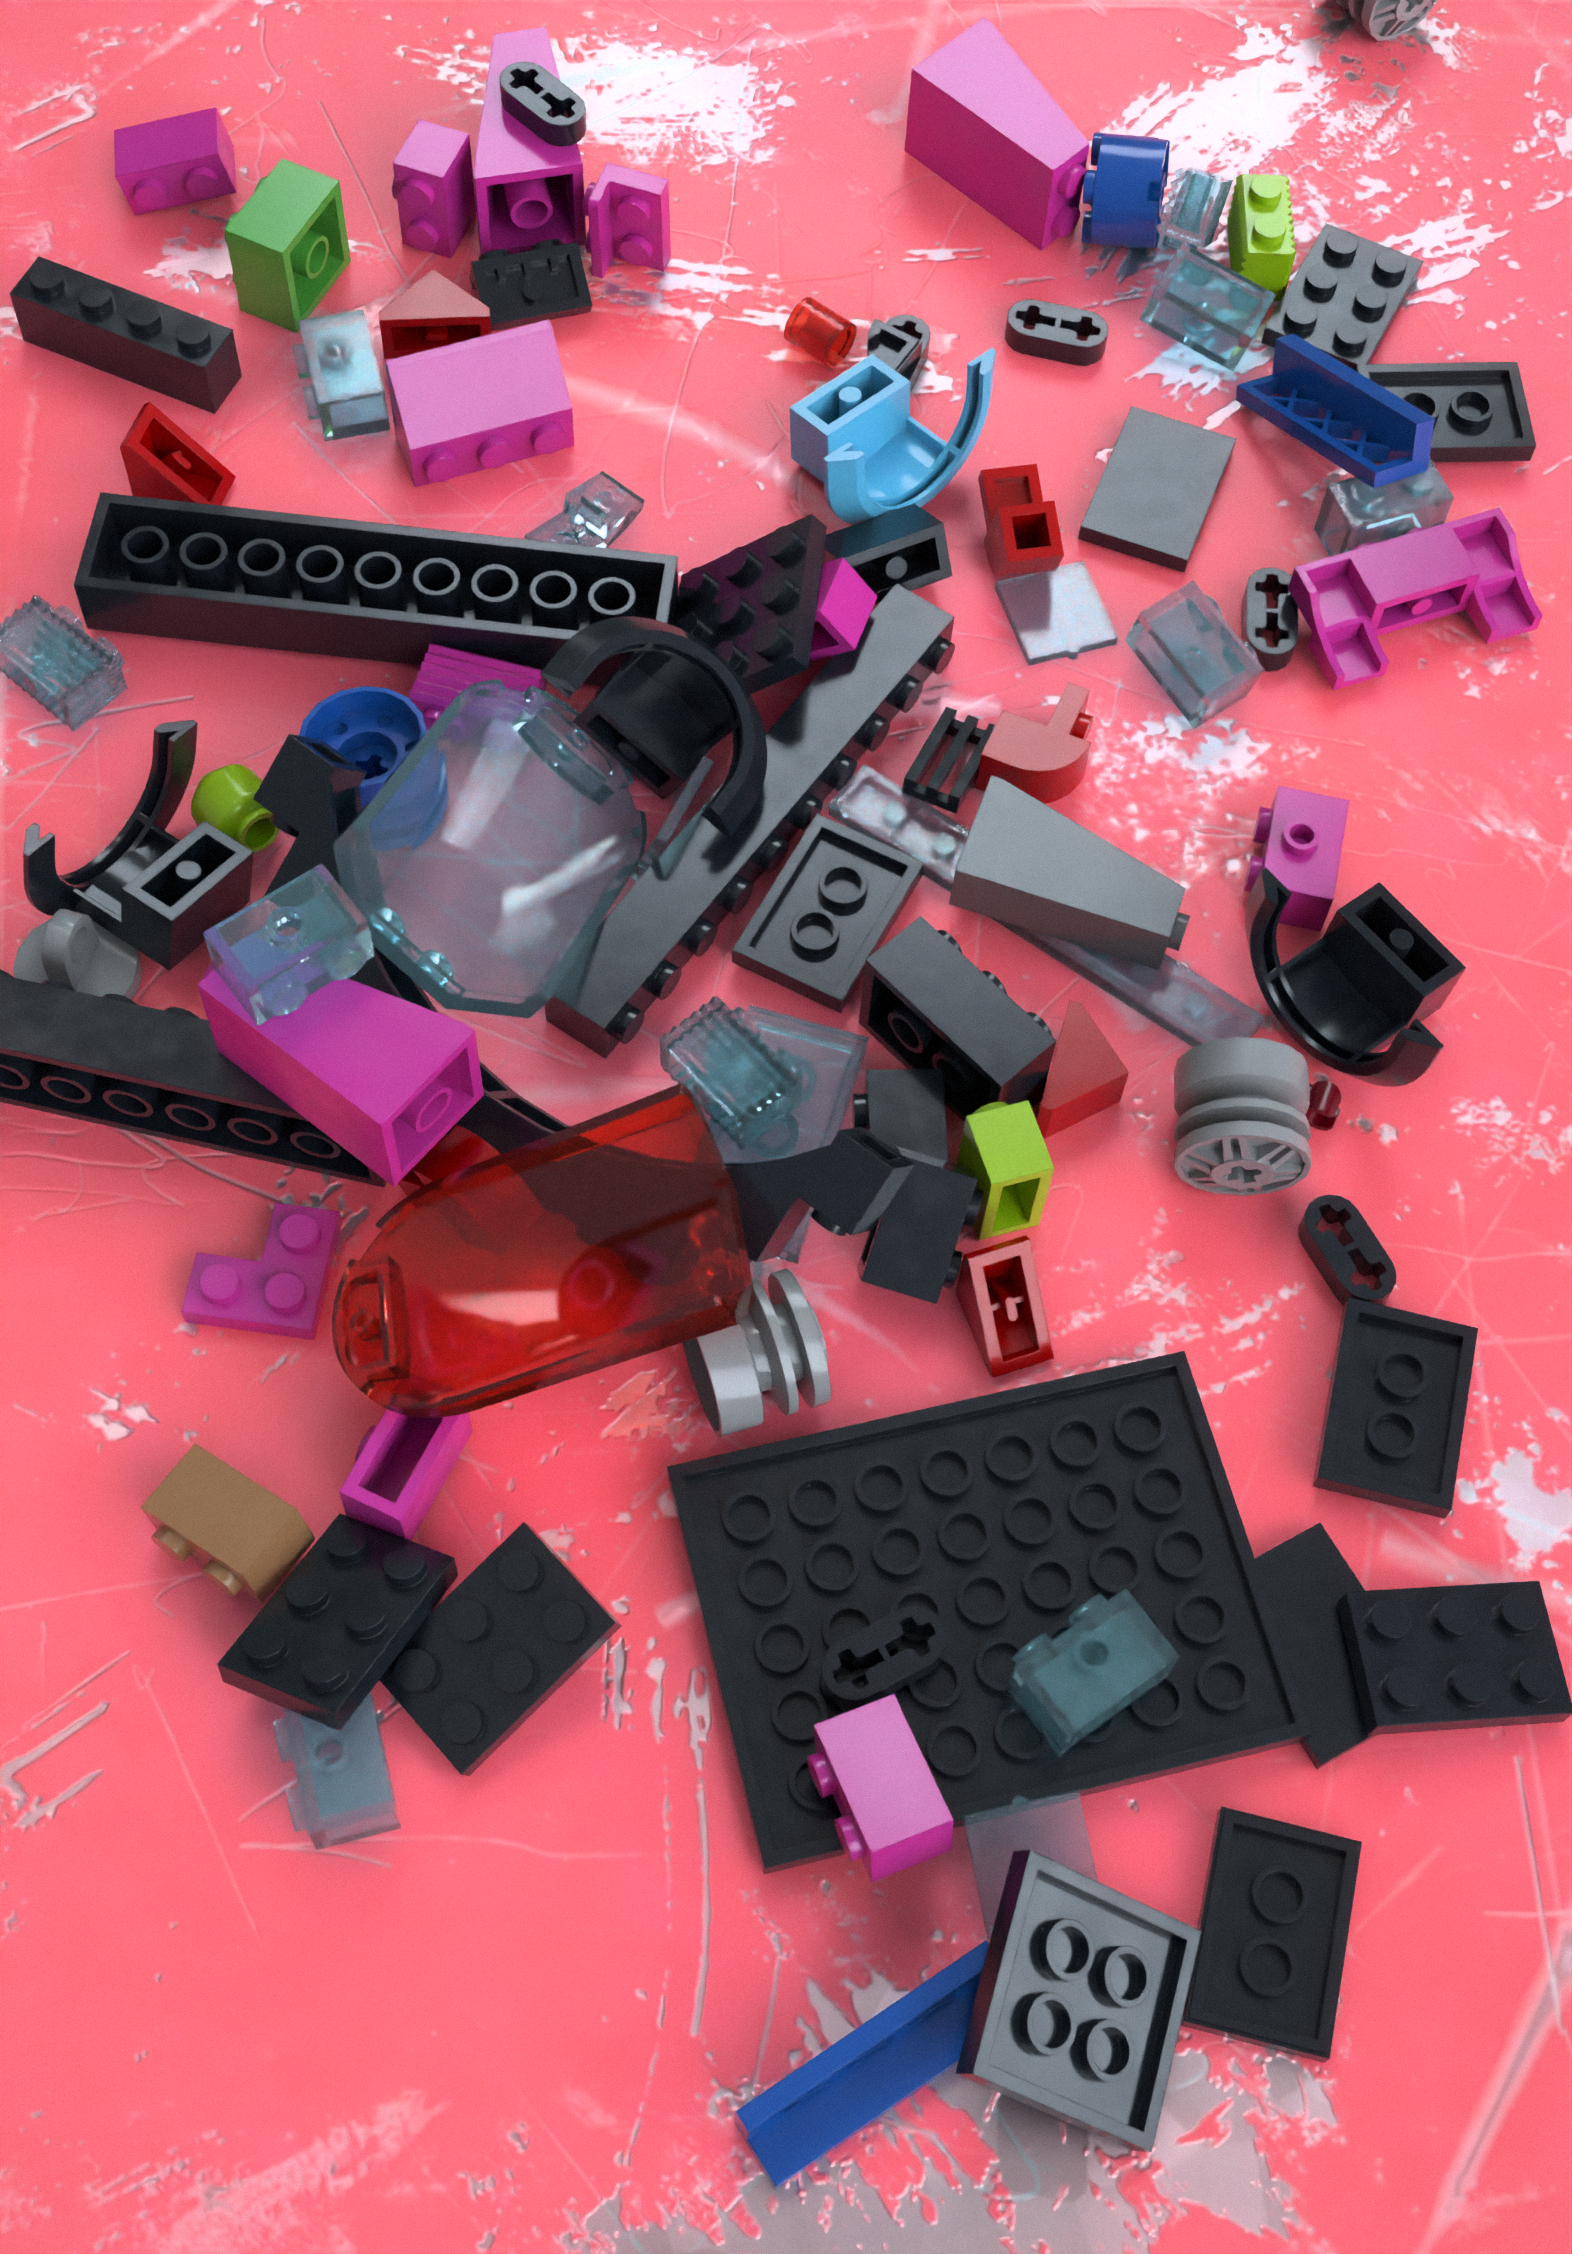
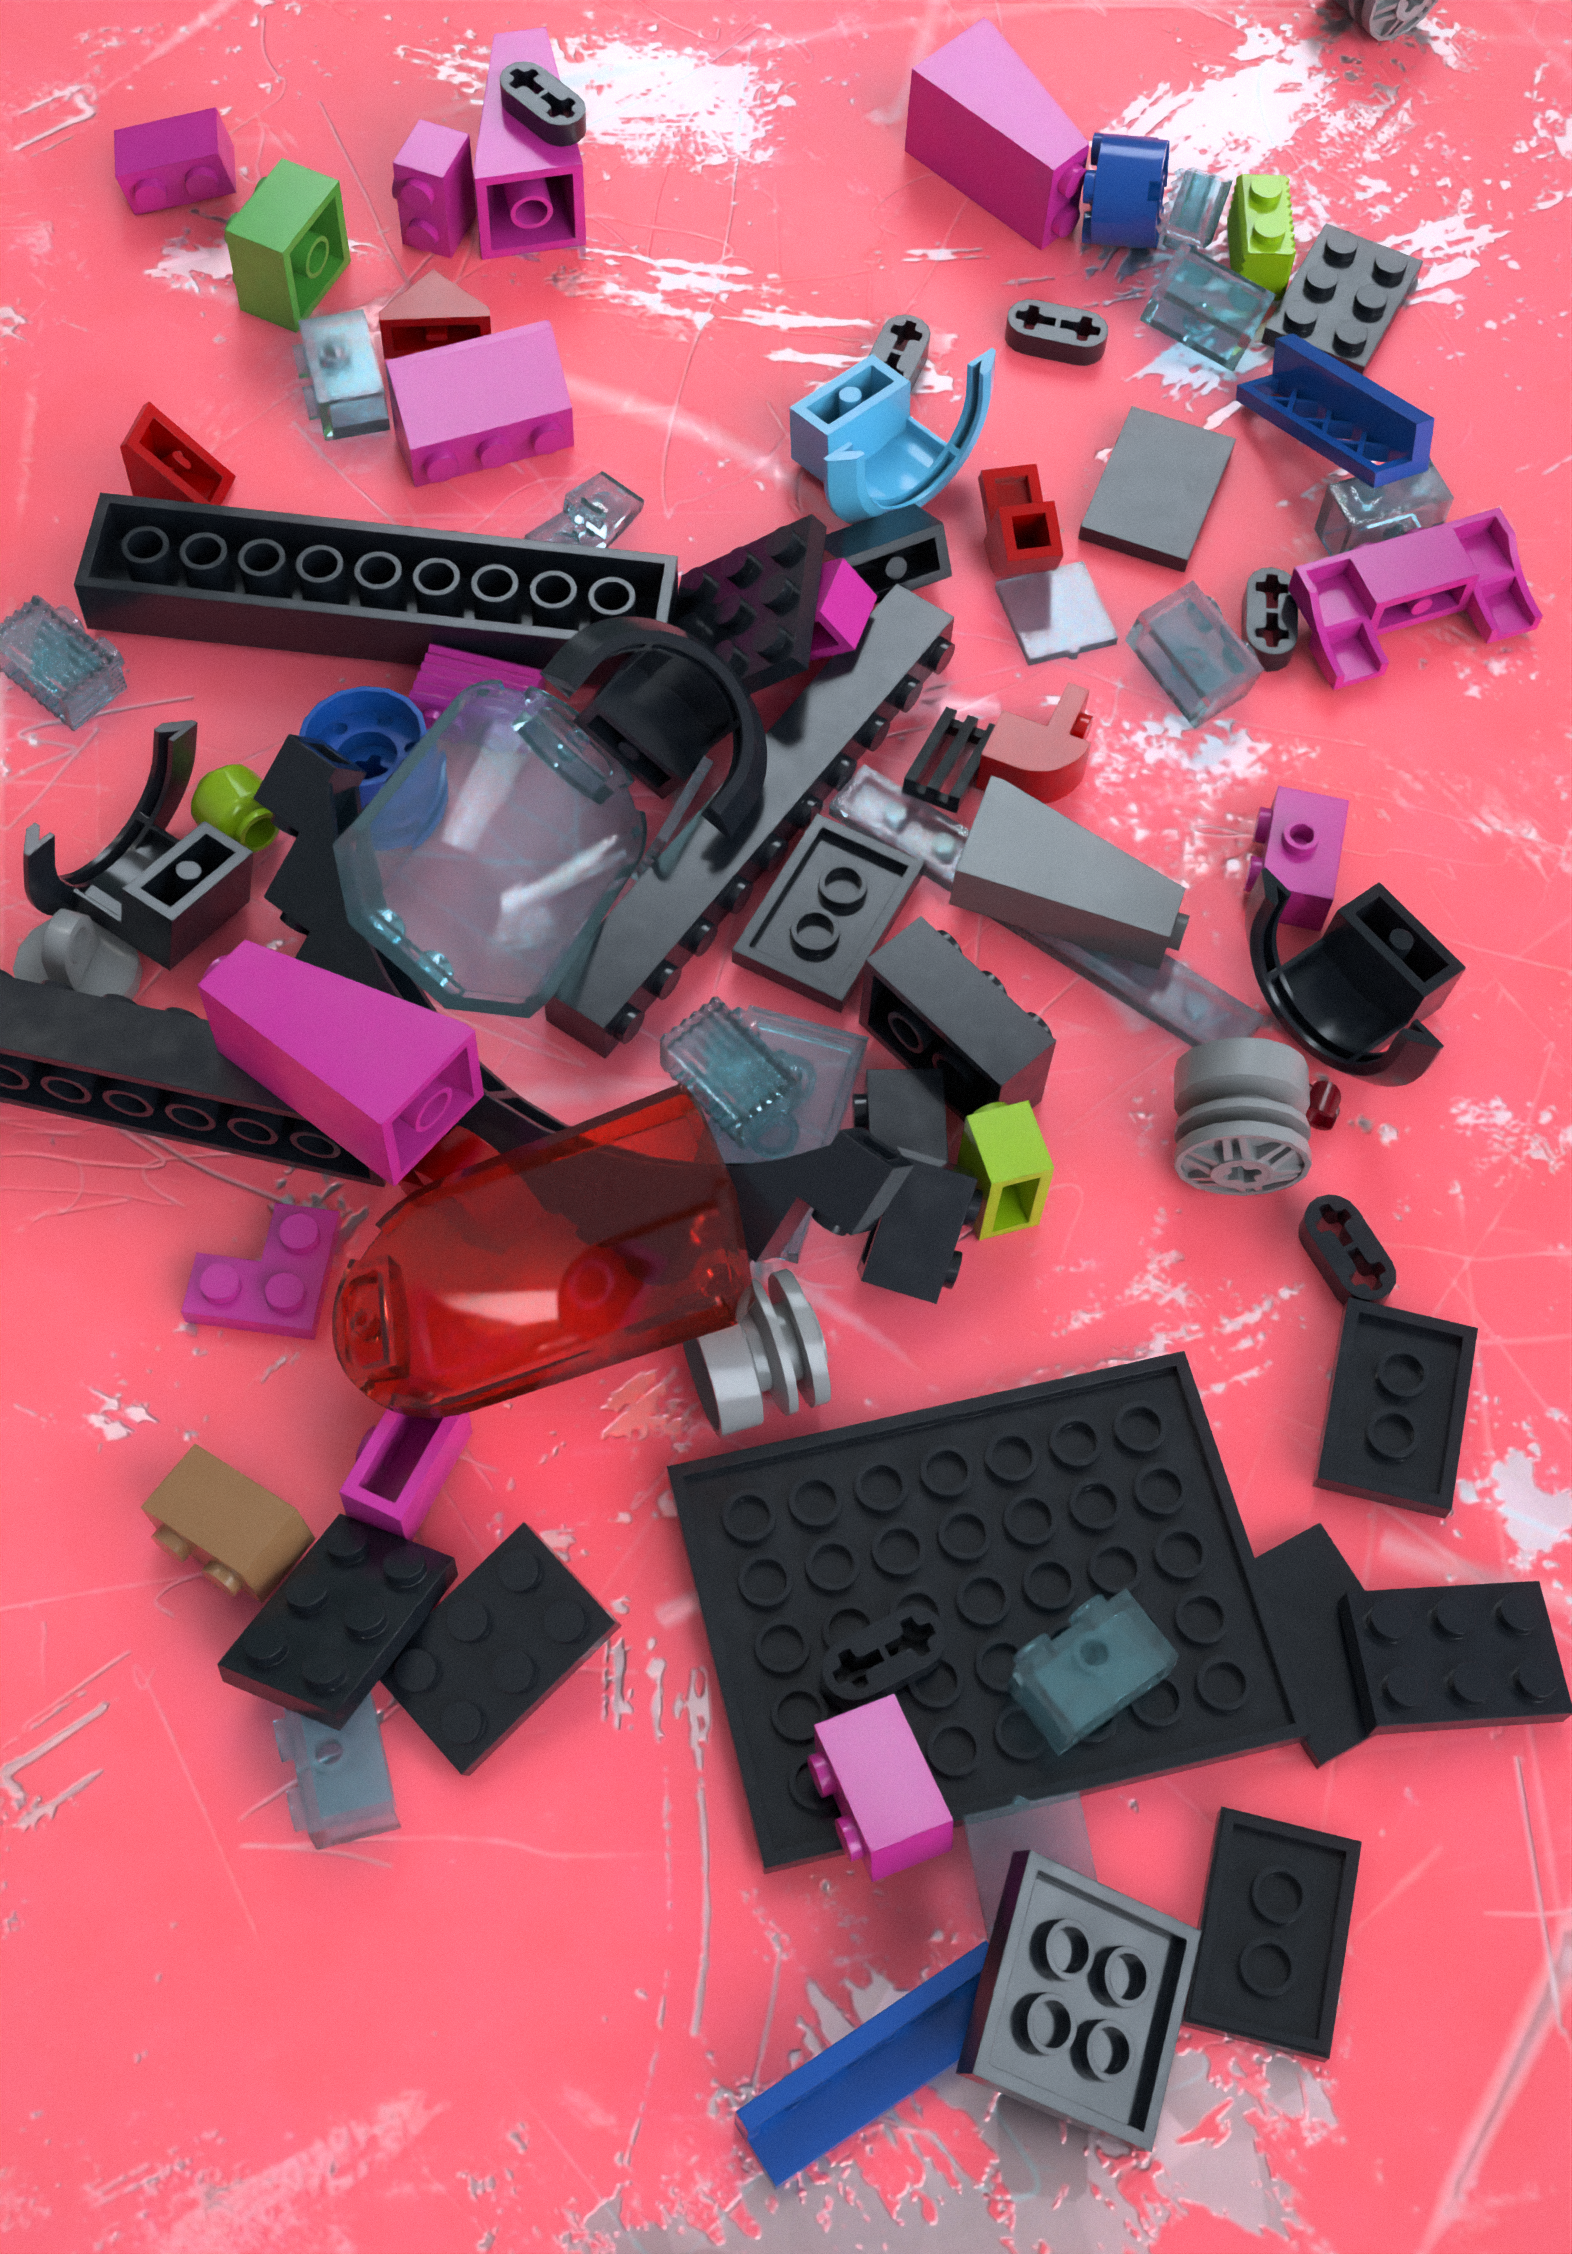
black brick [10,256,242,414] -> none
clear light blue brick [203,863,374,1026] -> none
black bracket [469,239,592,331] -> none
dark pink bracket [582,162,671,278] -> none
clear red beam [784,297,857,368] -> none
tile [867,319,923,376] -> none
red slope [956,1235,1054,1378] -> none
red slope [1037,1000,1129,1139] -> none
black plate [1355,362,1536,464] -> none

